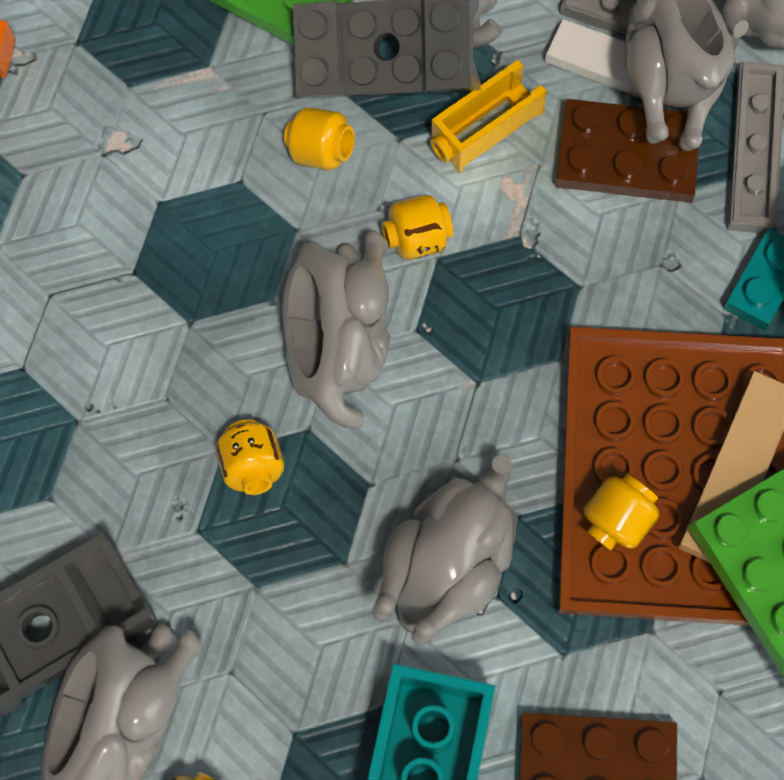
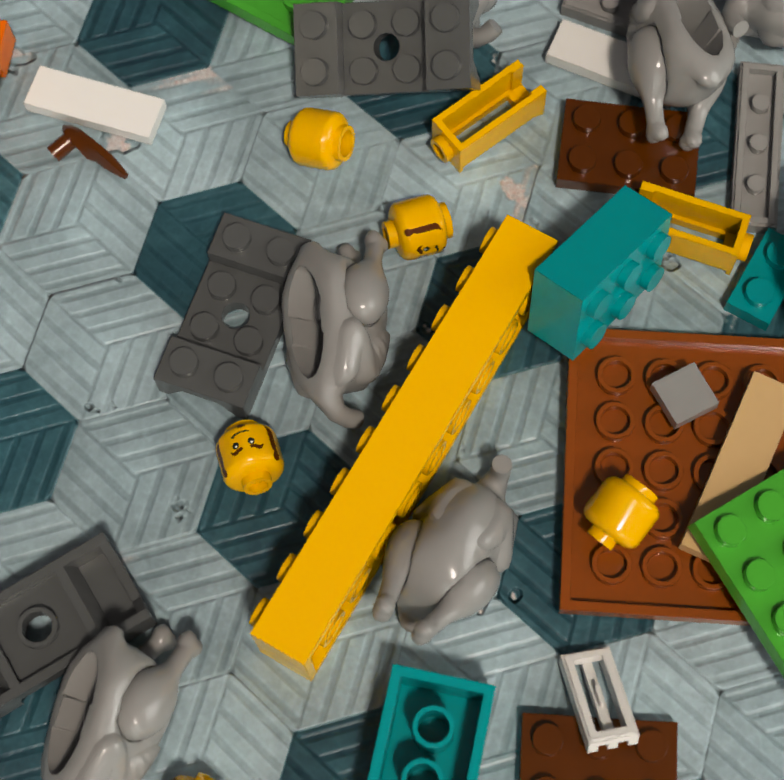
none -> white tile [24,65,167,145]
none -> reddish brown bar [47,125,128,179]
none -> dark grey piece [153,212,312,420]
none -> yellow brick [249,214,559,682]
none -> teal brick [528,185,672,361]
none -> white tile [559,646,640,753]
none -> yellow window [639,181,754,275]
none -> light grey tile [650,362,719,430]

